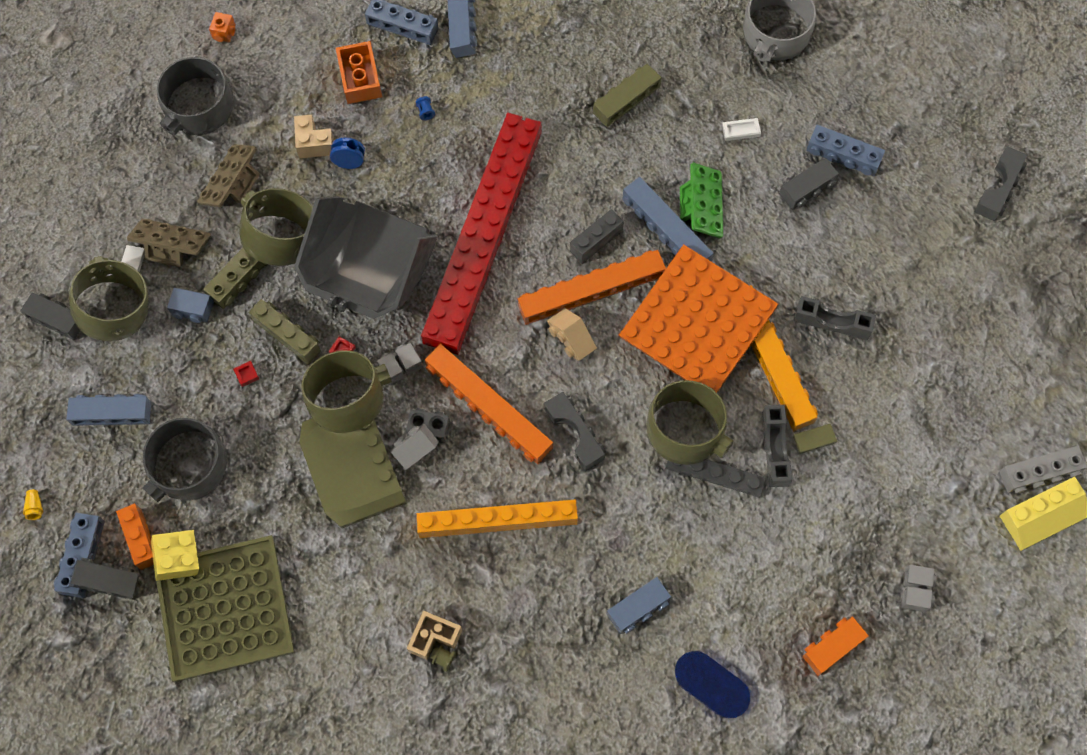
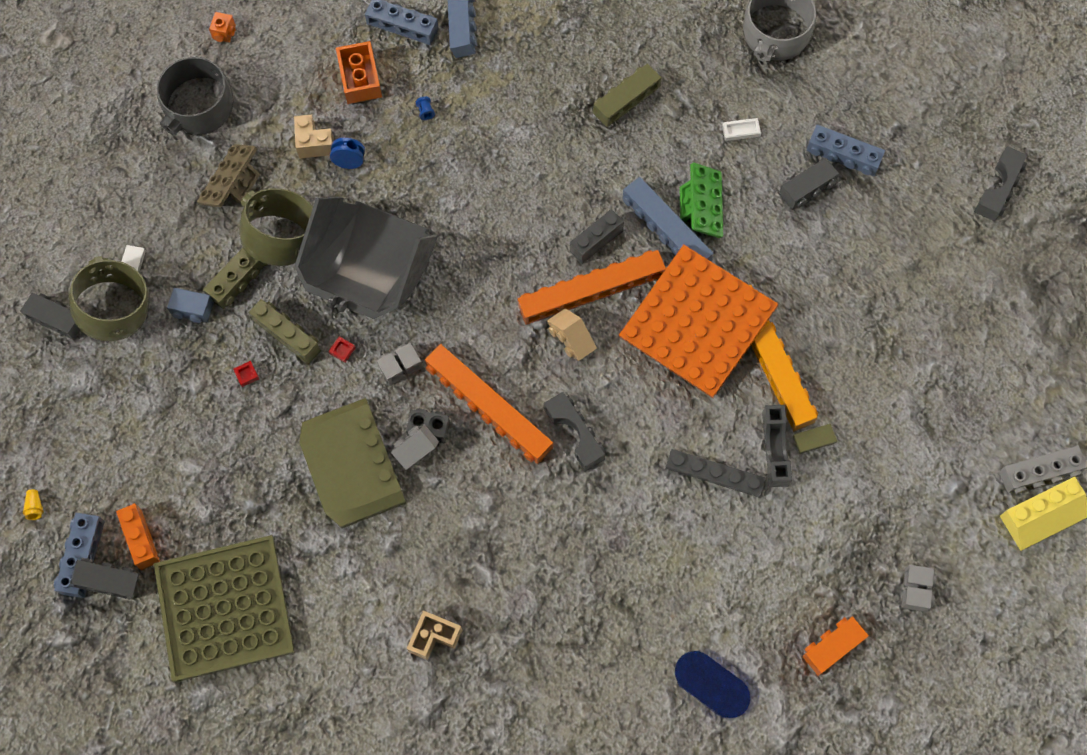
sand blue brick [66,394,151,426] -> none
dark tan bracket [127,219,211,267] -> none
dark grey cylinder [142,418,227,502] -> none
light yellow brick [151,530,199,581] -> none
olive cylinder [301,350,392,433] -> none
light orange brick [416,499,578,538] -> none
red piece [421,112,542,355] -> none
olive brick [430,645,456,672] -> none
sand blue brick [606,577,671,634] -> none
olive cylinder [646,380,734,465] -> none
dark grey arch [794,296,876,340] -> none

